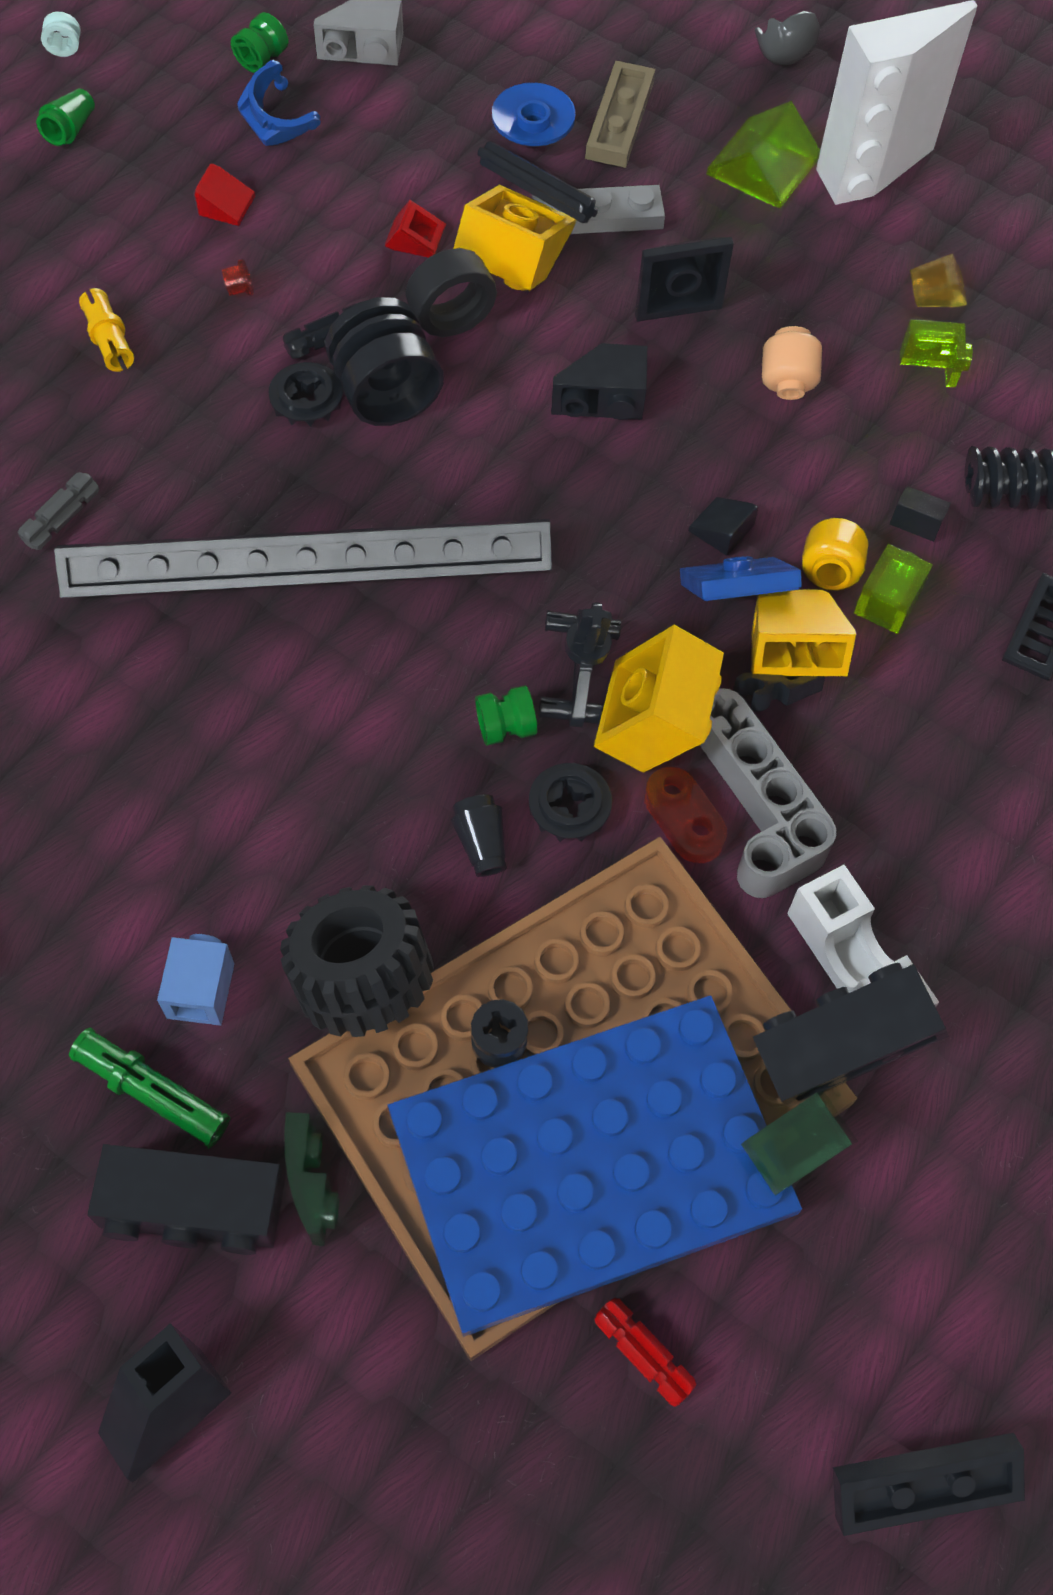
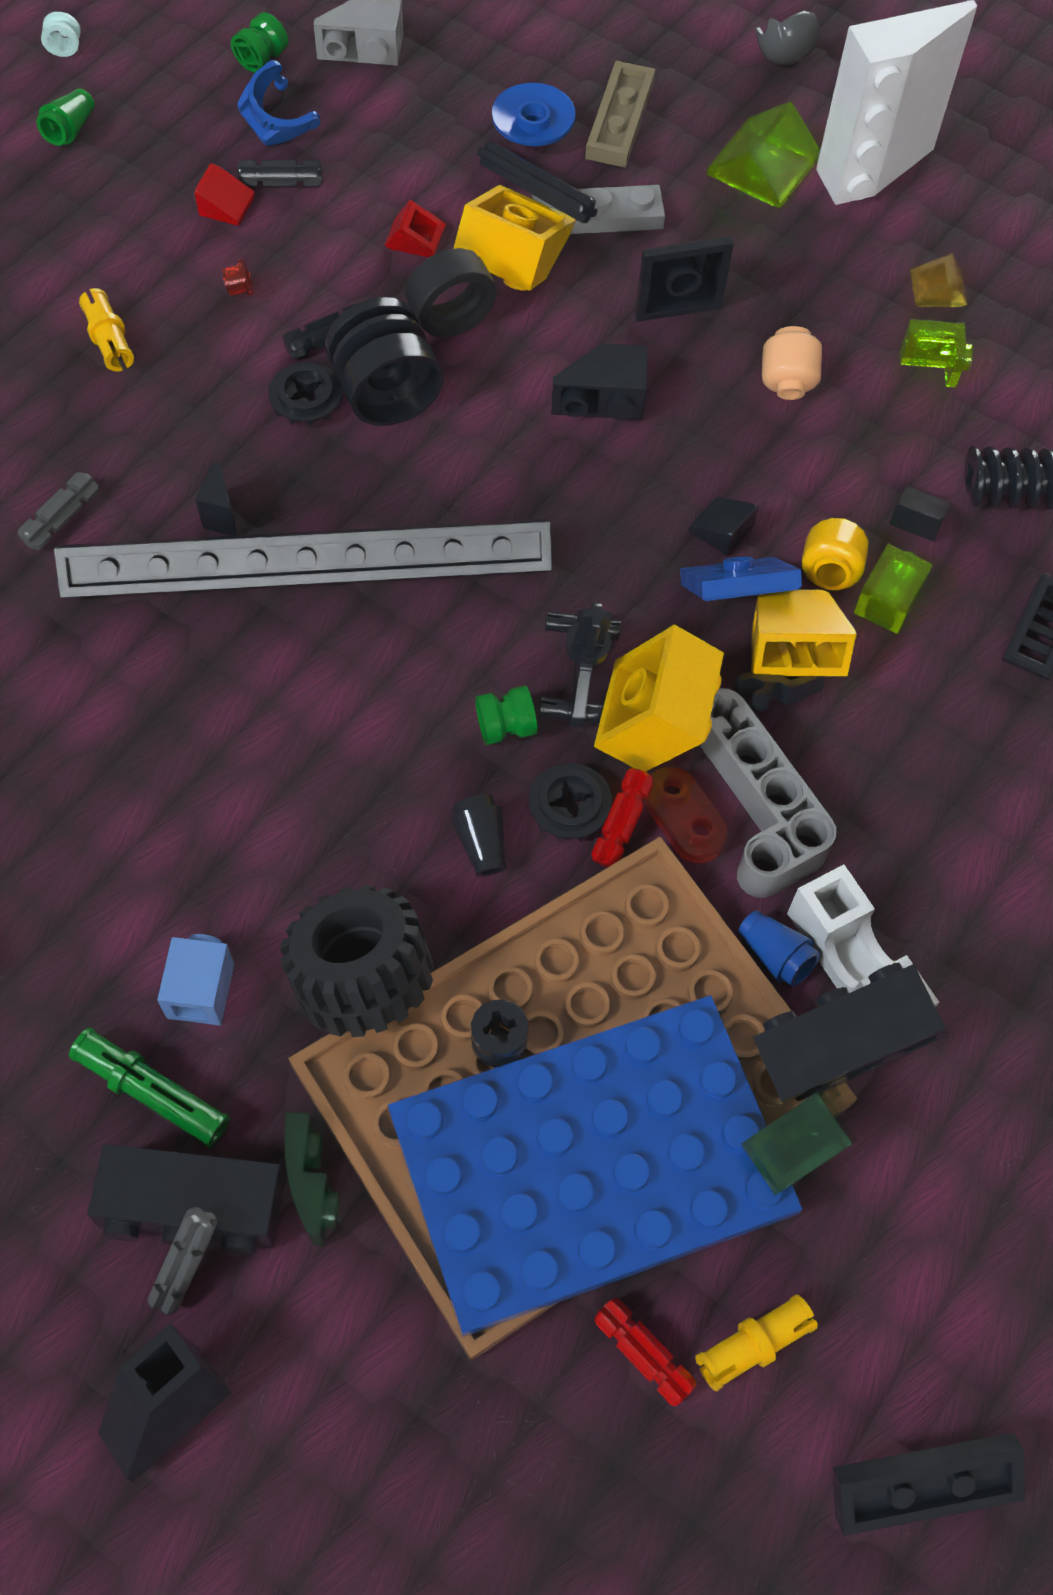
none -> dark grey axle [148,1207,217,1315]
none -> black slope [195,462,236,536]
none -> black axle [237,159,322,187]
none -> red axle [591,768,653,868]
none -> yellow pin [695,1294,818,1392]
none -> blue cone [737,910,821,987]

